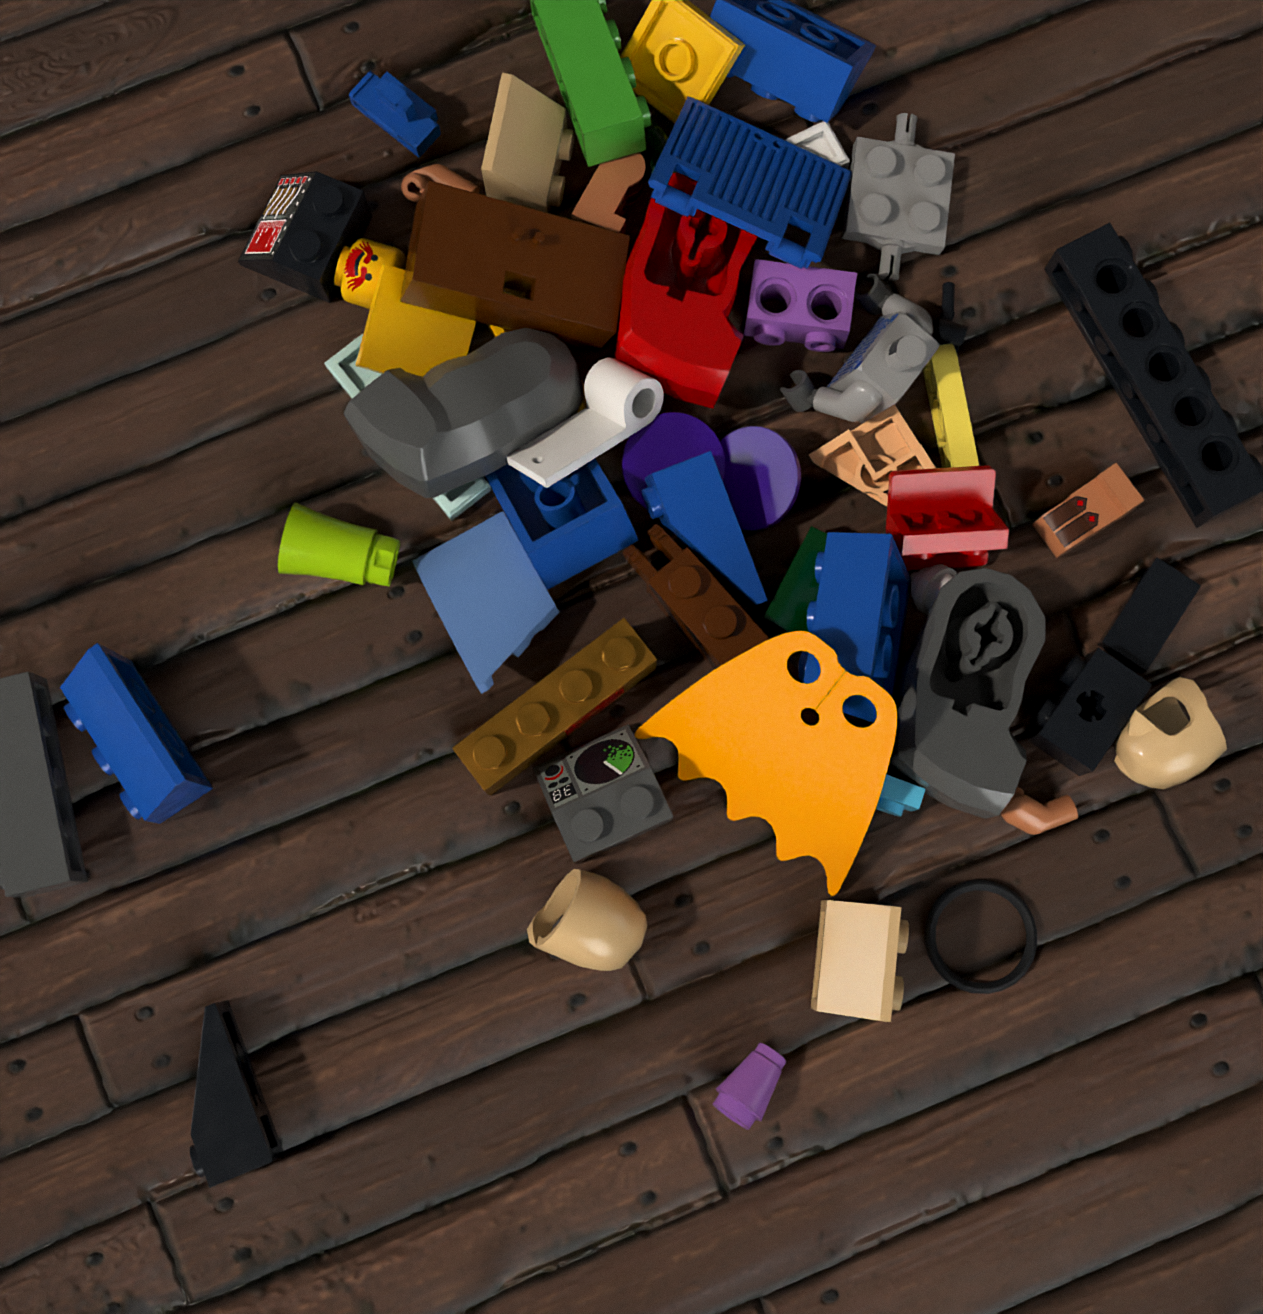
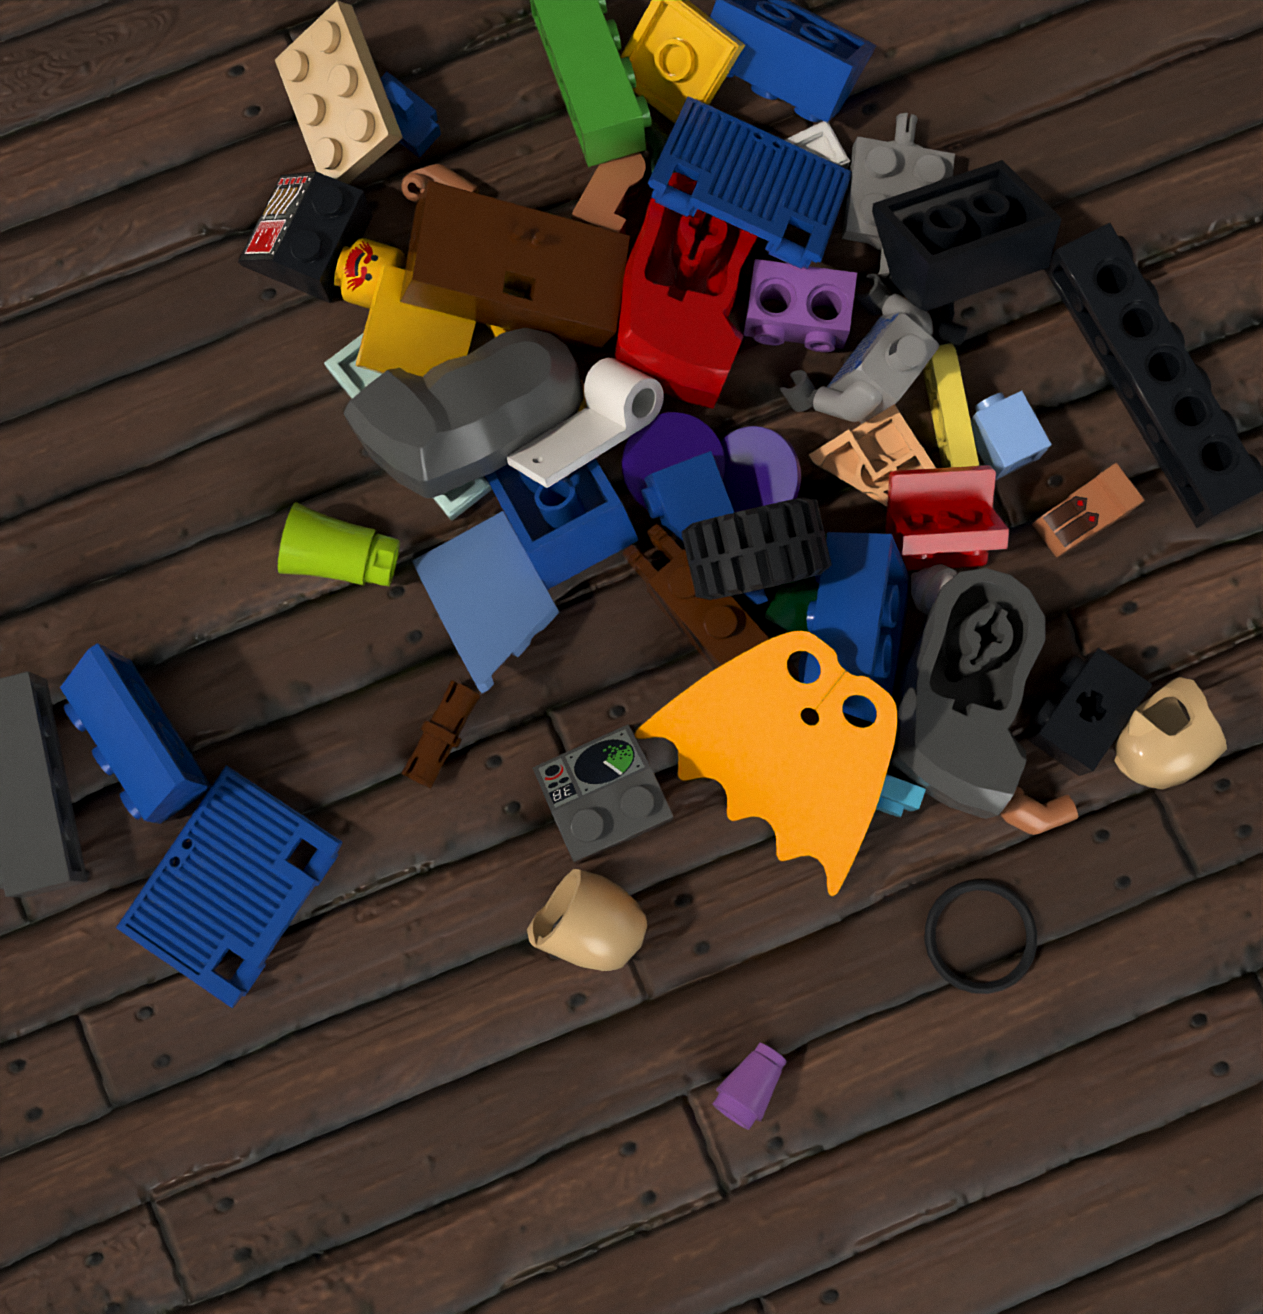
black slope [189,1000,284,1188] -> none
pearl gold brick [452,618,657,796] -> none
tan slope [481,73,575,214] -> none
tan slope [811,900,909,1022] -> none
black tile [1097,557,1201,674] -> none
none -> blue window [116,765,343,1008]
none -> tan plate [275,1,403,184]
none -> reddish brown pin [401,680,481,789]
none -> black tyre [681,497,832,600]
none -> black slope [872,160,1062,311]
none -> light blue brick [970,391,1052,480]

